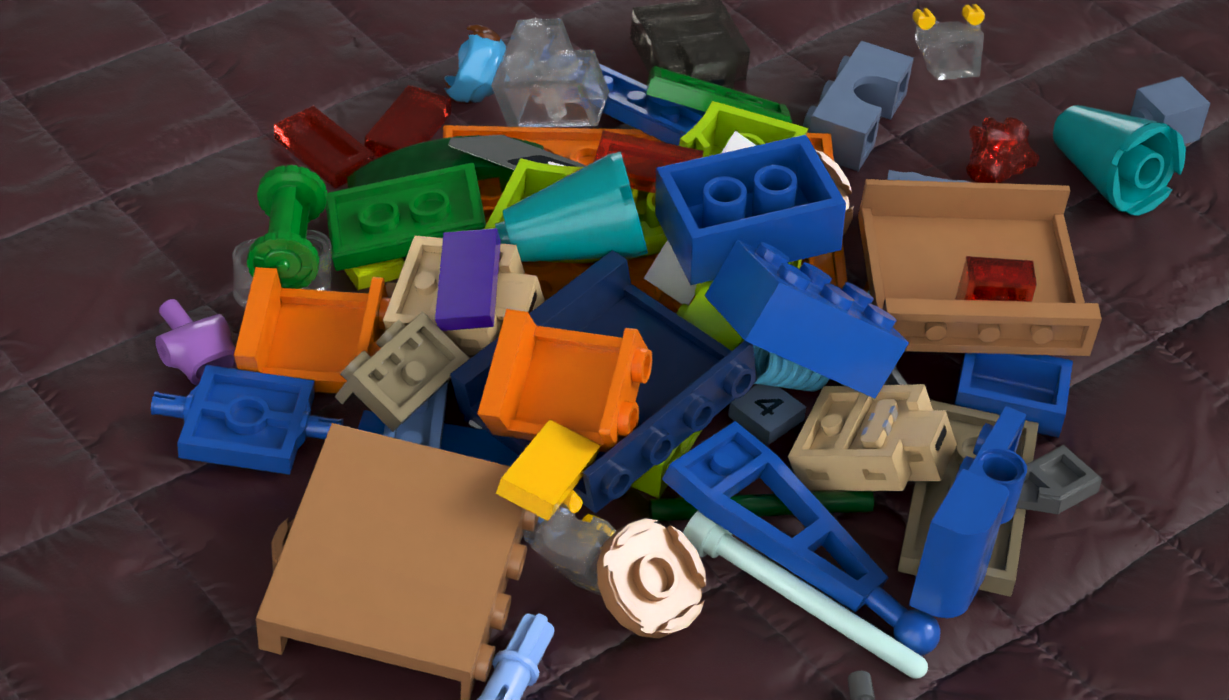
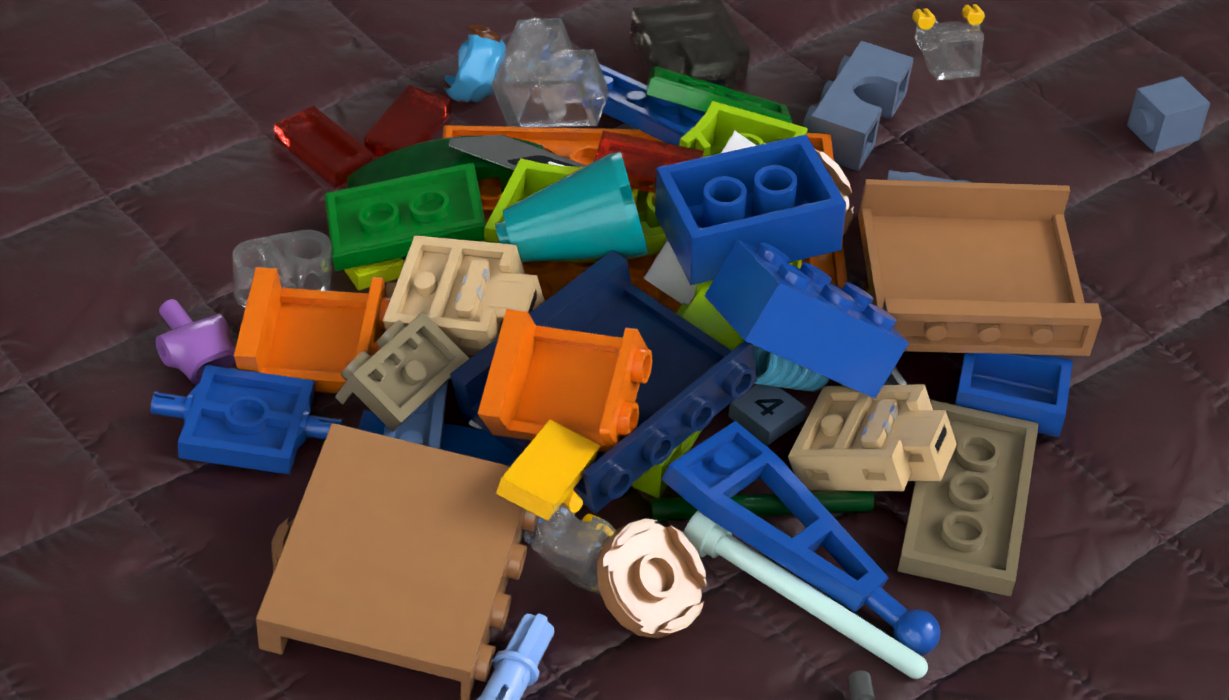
green hose [247,165,327,289] -> none
dark purple tile [435,228,501,331] -> none
blue plate [909,406,1027,618] -> none
clear red piece [955,256,1037,302] -> none
clear red rock [966,117,1039,183] -> none
dark grey tile [1016,445,1102,514] -> none
teal cone [1053,105,1186,216] -> none

